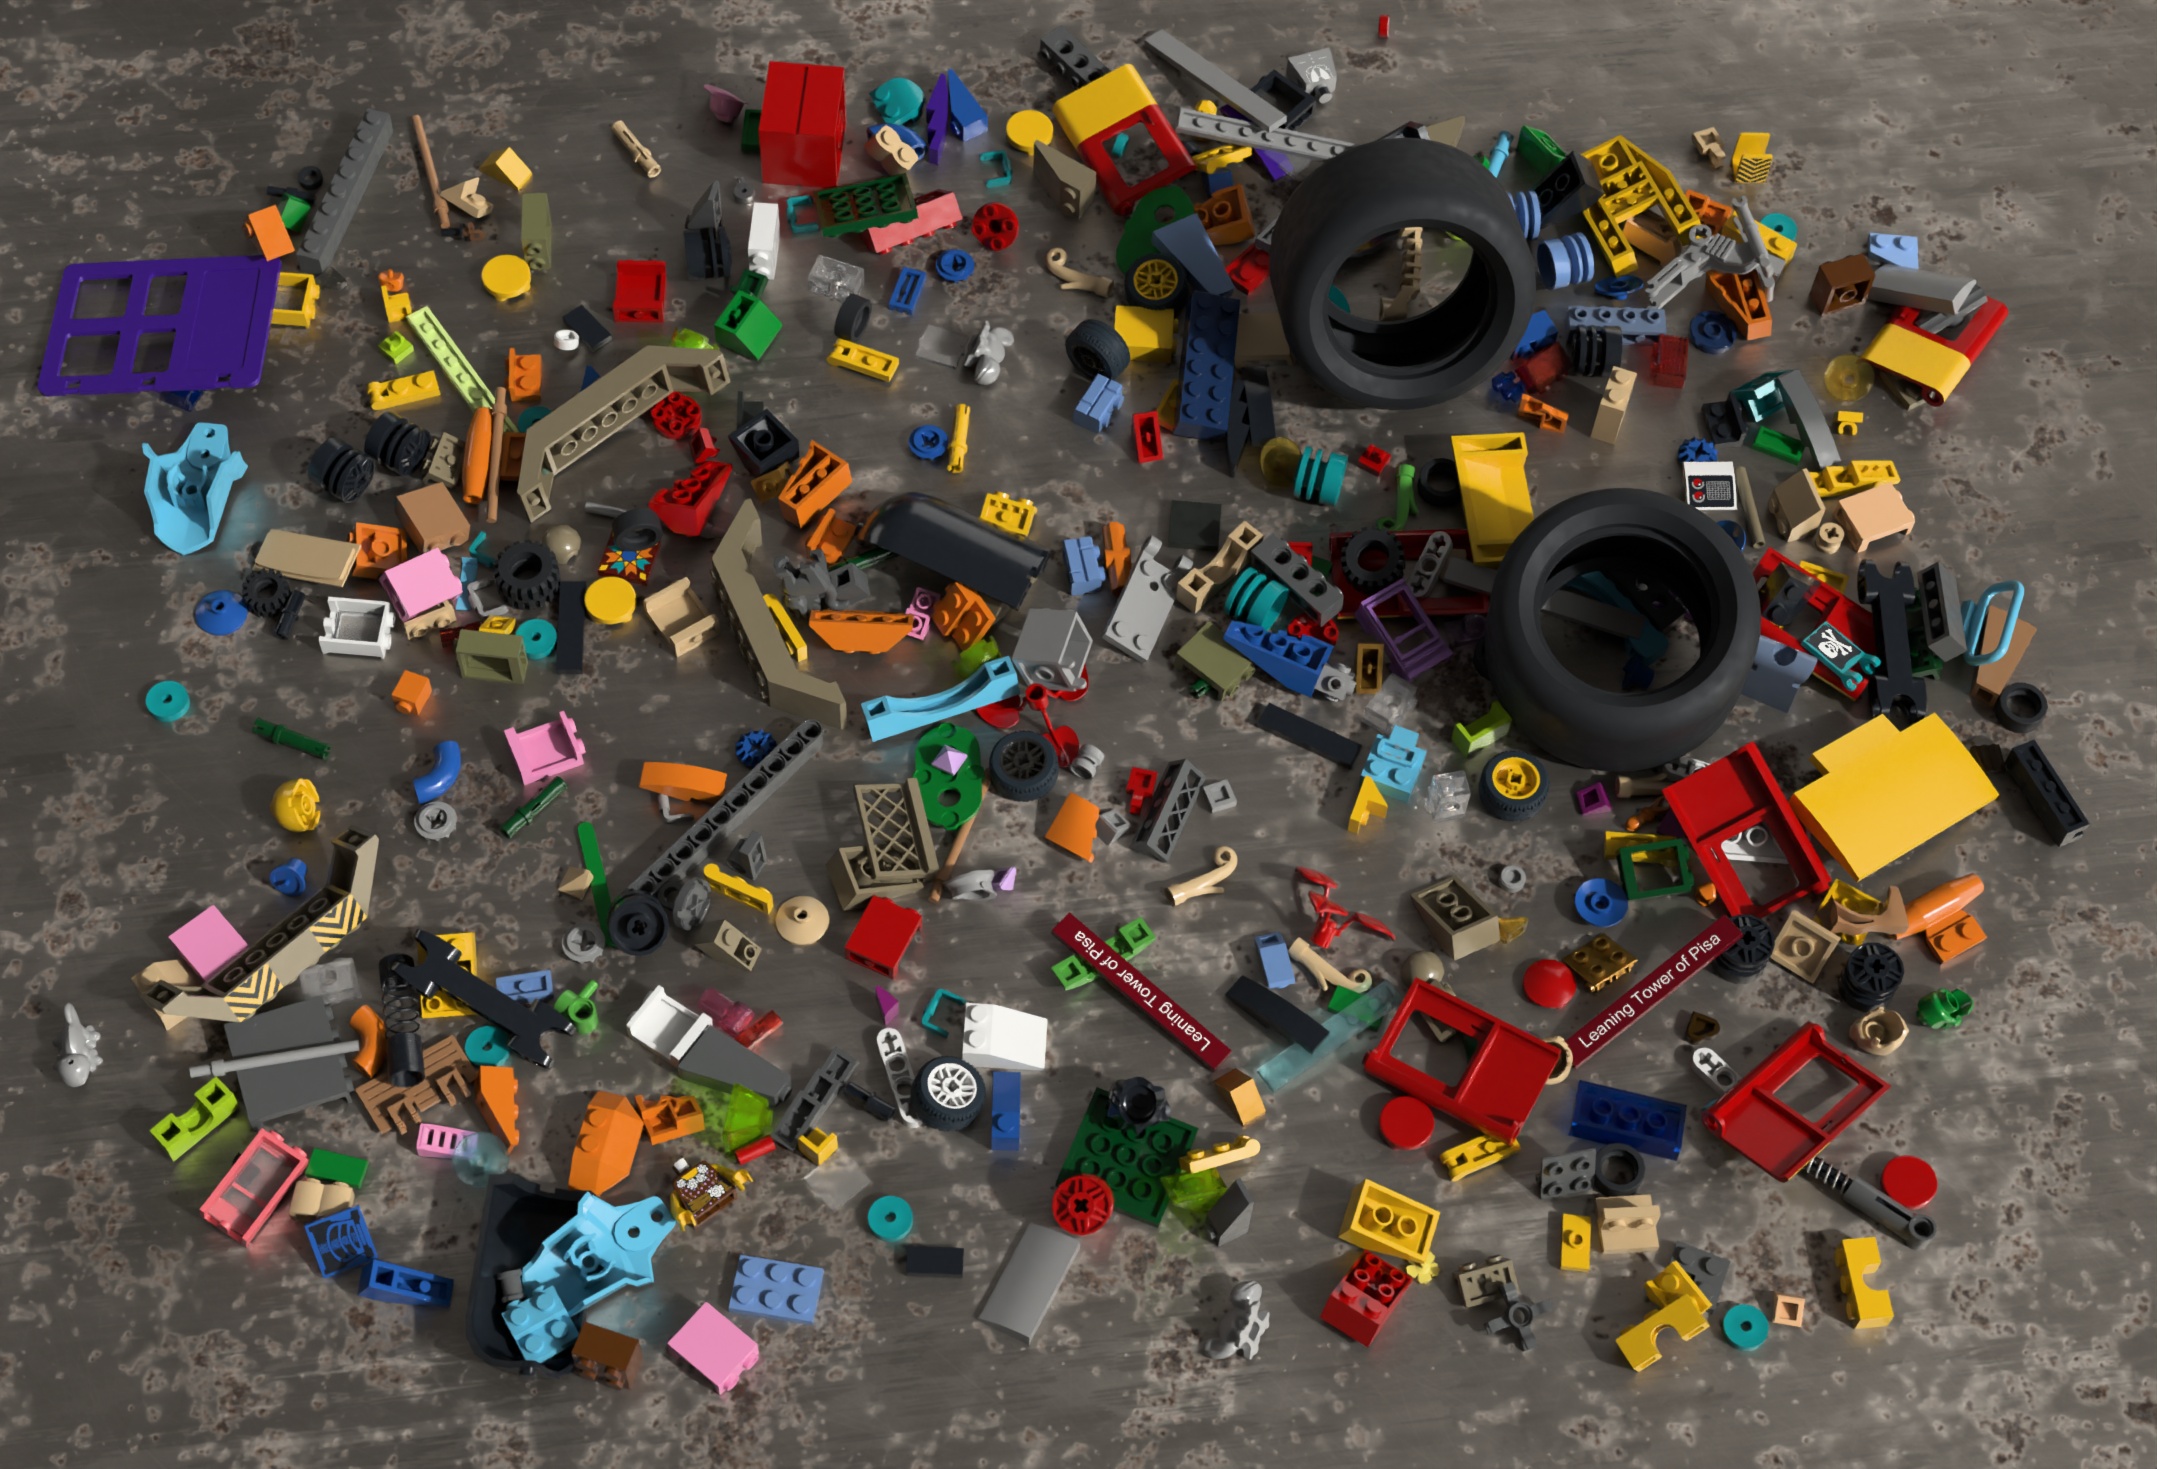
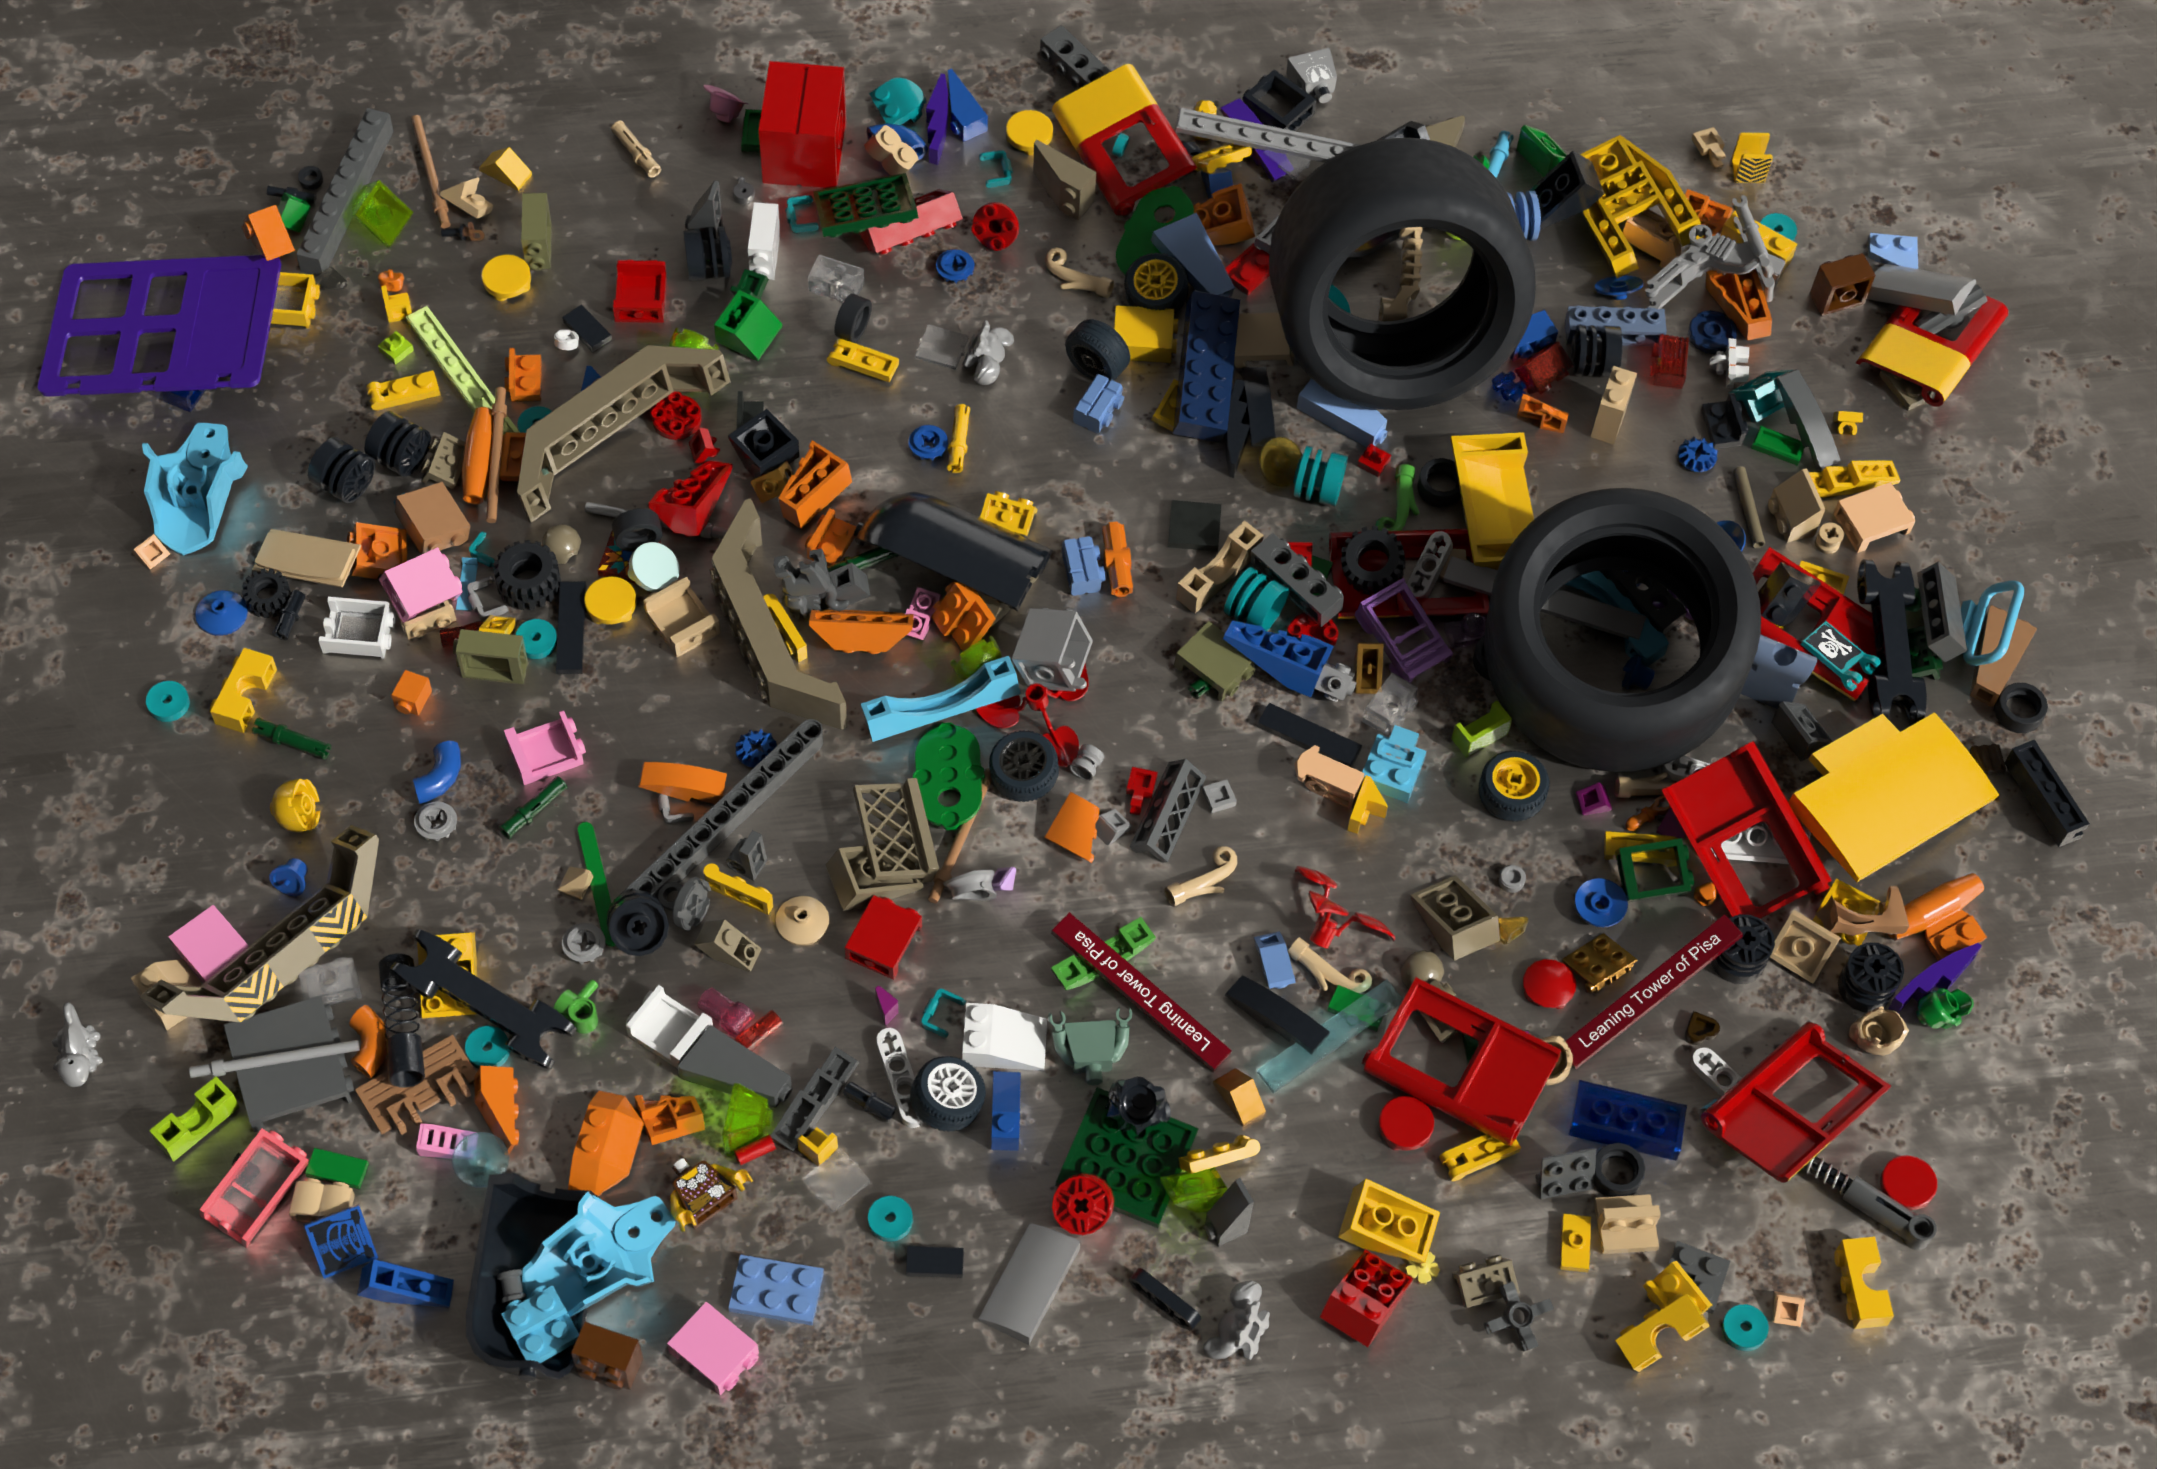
medium blue plate [496,970,554,1004] -> none
blue tile [889,267,926,316] -> none
lavender slope [931,745,967,776] -> none
light grey hinge [1101,535,1193,663] -> none
red slope [1131,410,1163,463] -> none
light grey tile [1144,29,1287,133] -> none
red tile [1378,15,1389,38] -> none
clear brick [1425,770,1471,823] -> none
medium blue wheel [1536,232,1594,290] -> none
slope [1682,462,1737,511] -> none
clear yellow dish [1824,354,1874,402] -> none
none -> light nougat slope [132,534,170,570]
none -> yellow arch [210,648,277,733]
none -> clear neon green slope [352,180,413,248]
none -> light aqua tile [628,542,680,593]
none -> sand green torso [1048,1007,1132,1085]
none -> black beam [1129,1268,1201,1331]
none -> light nougat piece [1295,745,1365,809]
none -> light blue slope [1297,378,1388,447]
none -> white hips [1709,338,1749,389]
none -> dark grey slope [1771,701,1833,762]
none -> dark purple slope [1888,943,1982,1013]

